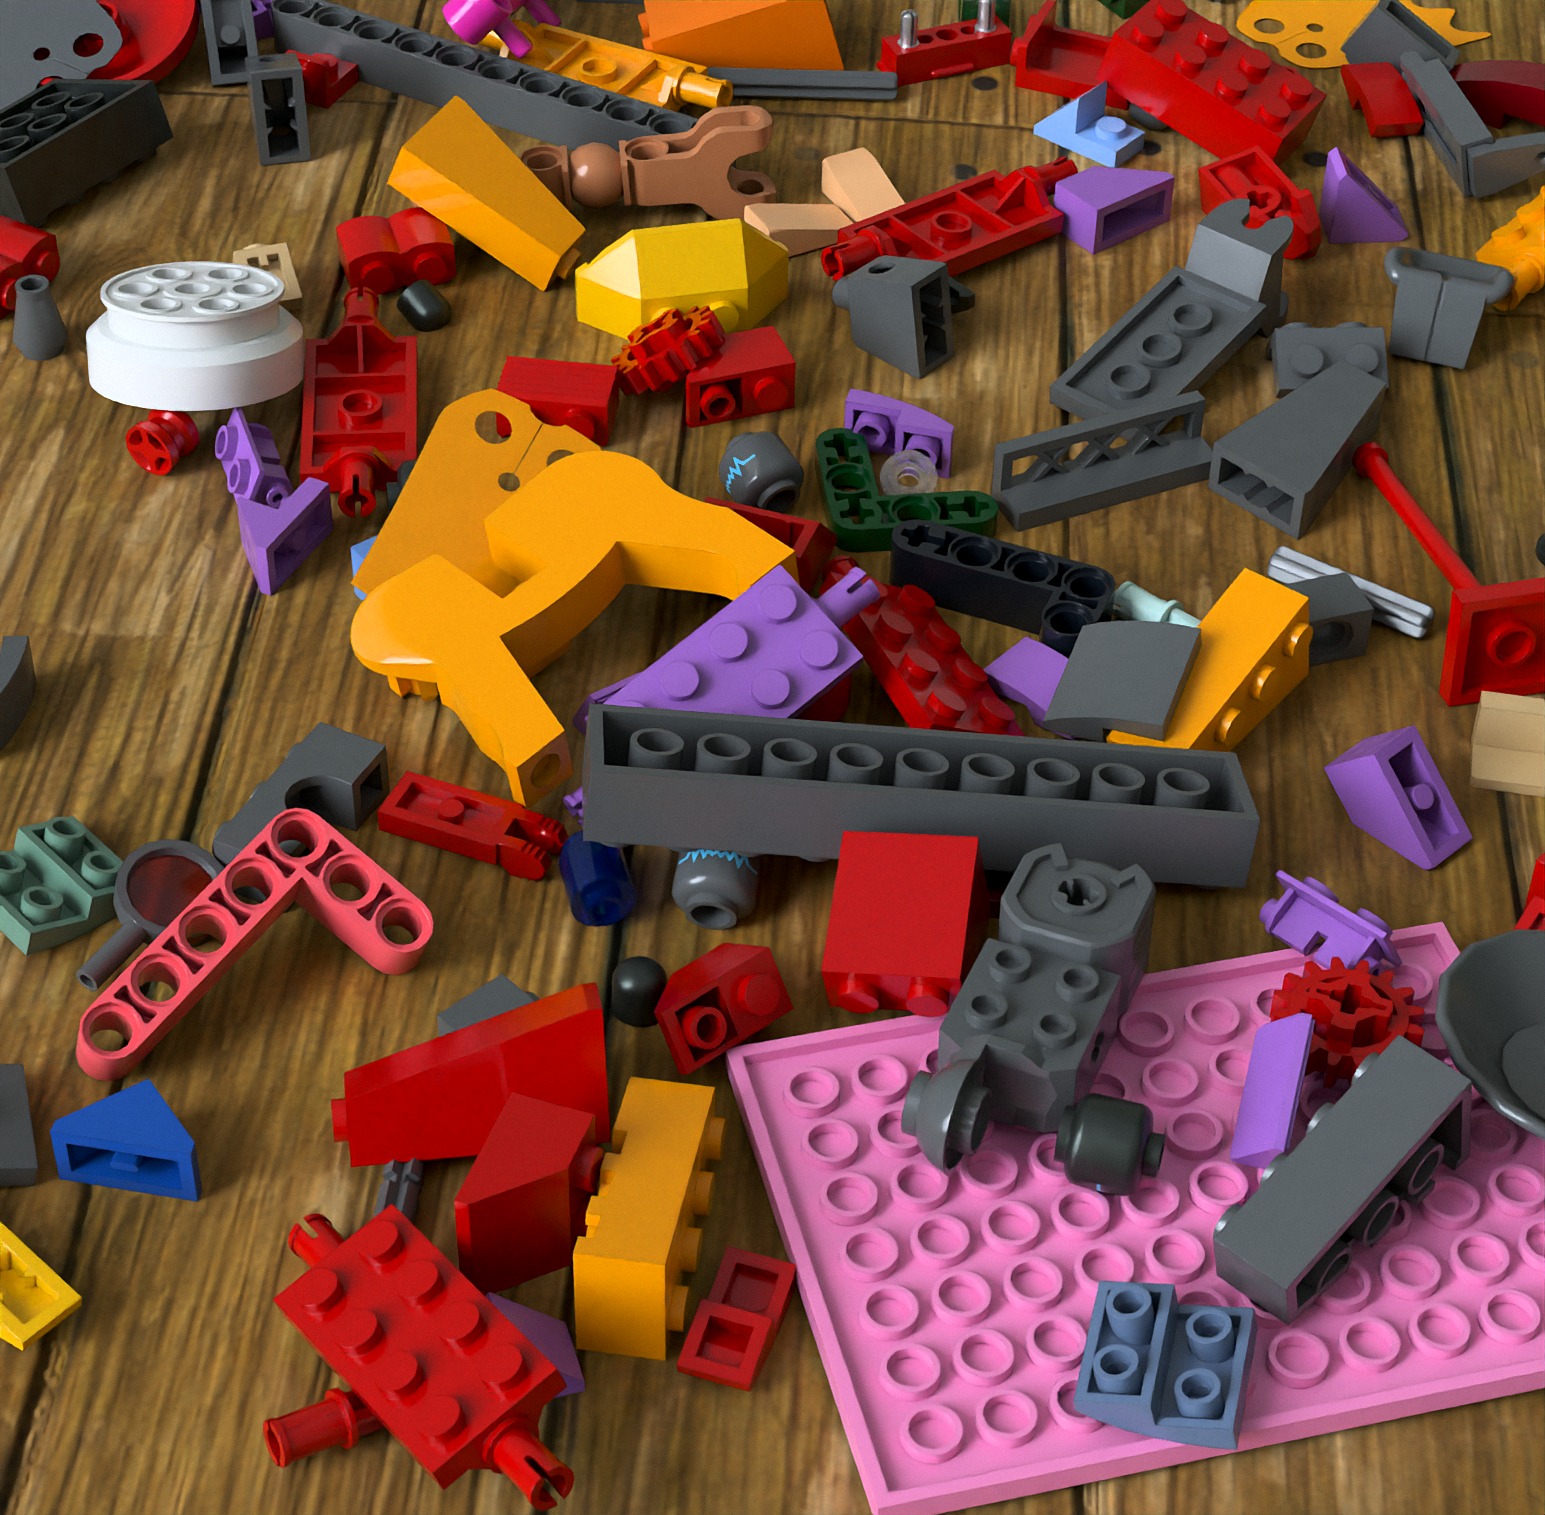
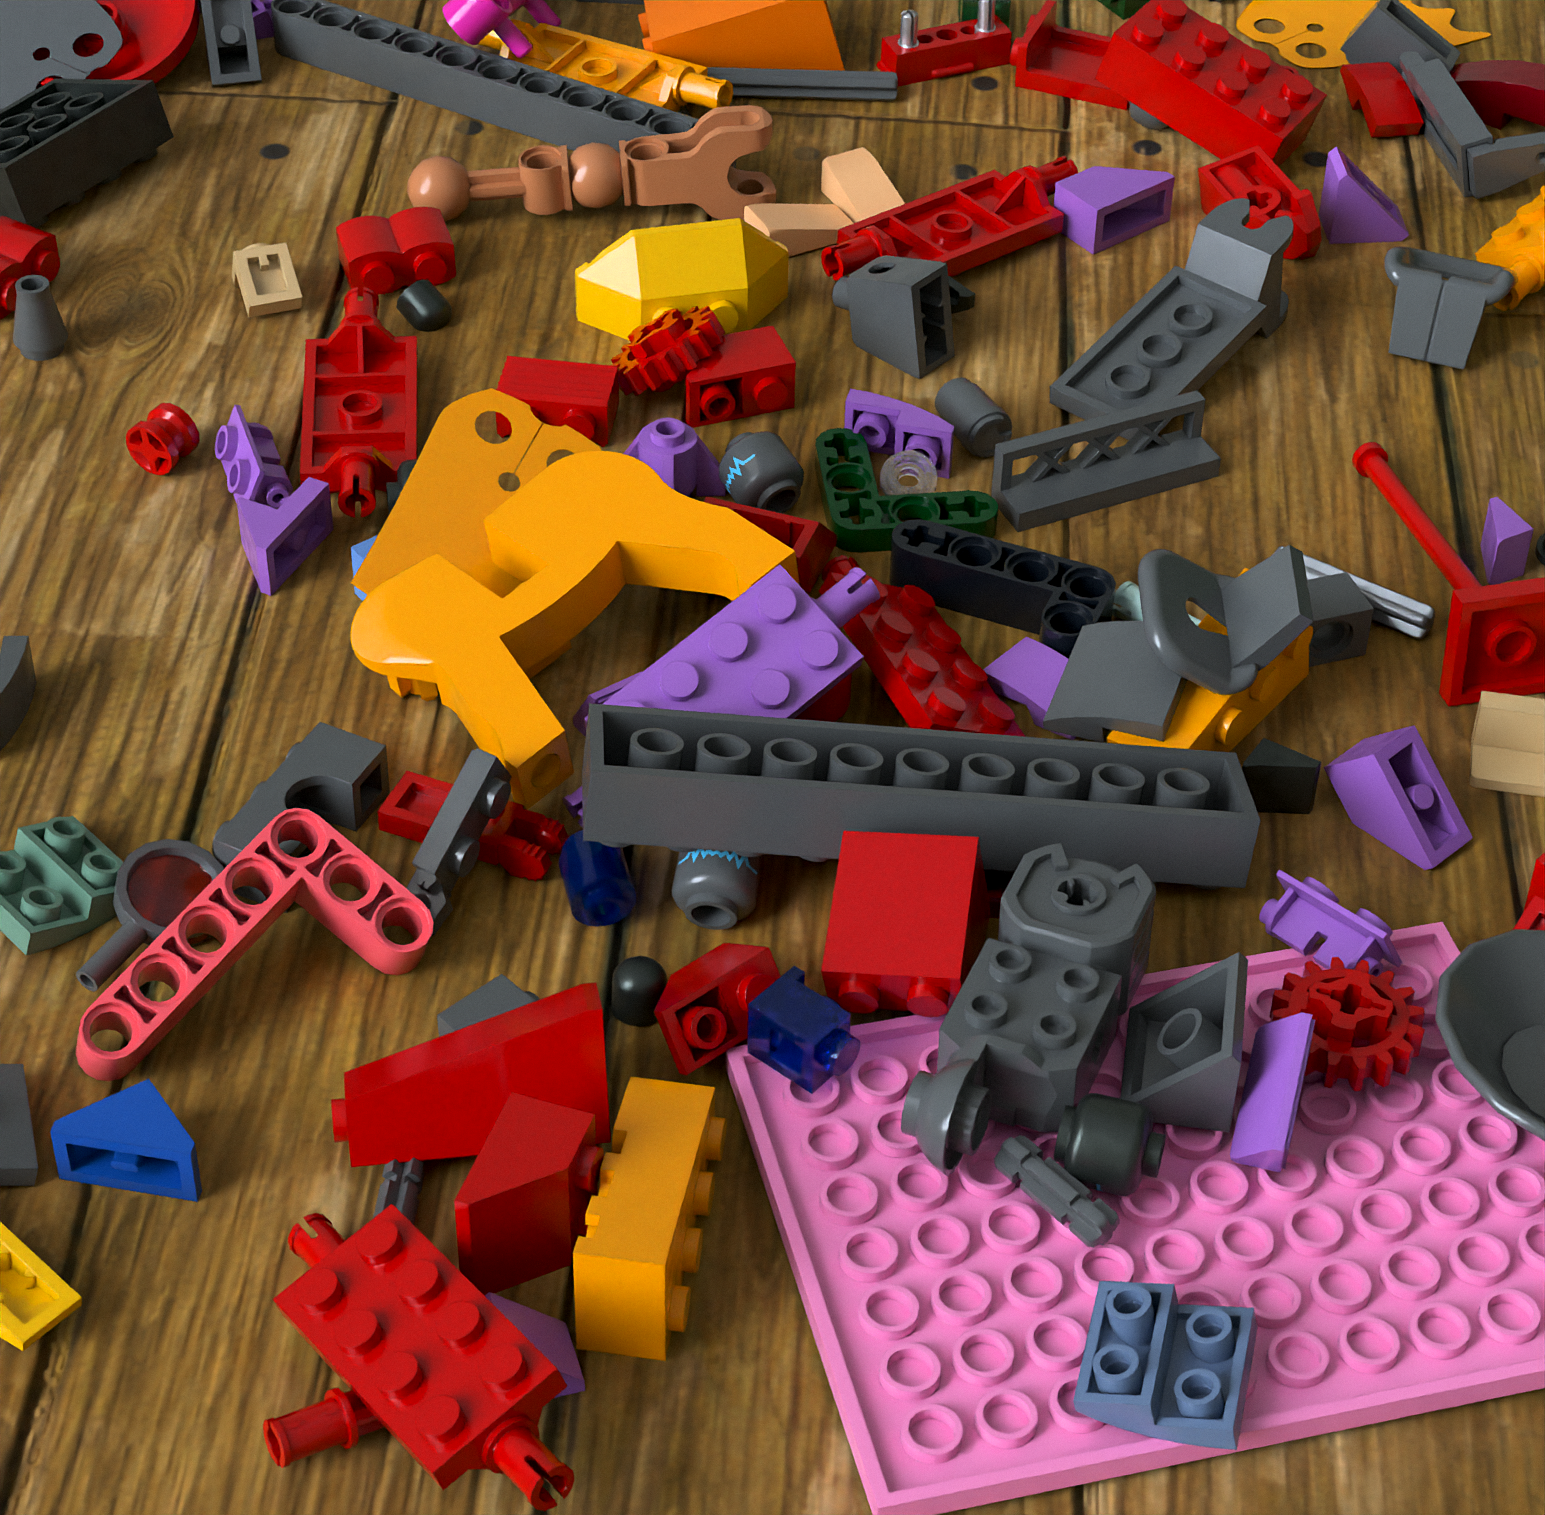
white wheel [86,261,304,411] -> none
dark grey torso [245,53,311,166] -> none
red bracket [285,50,359,109] -> none
light orange slope [387,95,586,292] -> none
red slope [676,1246,797,1392] -> none
light blue slope [1033,81,1145,168] -> none
dark grey slope [1208,359,1386,540] -> none
dark grey wedge [1212,1034,1472,1326] -> none
dark grey bracket [1266,322,1389,398] -> none
none -> dark grey hinge [406,748,512,935]
none -> medium lavender brick [624,418,725,497]
none -> clear blue brick [747,966,860,1094]
none -> dark grey piece [935,377,1013,457]
none -> dark grey axle [994,1135,1119,1247]
none -> dark grey slope [1120,952,1248,1132]
none -> dark grey piece [1137,545,1314,695]
none -> pearl dark grey slope [1242,738,1321,814]
none -> medium lavender slope [1480,497,1533,585]

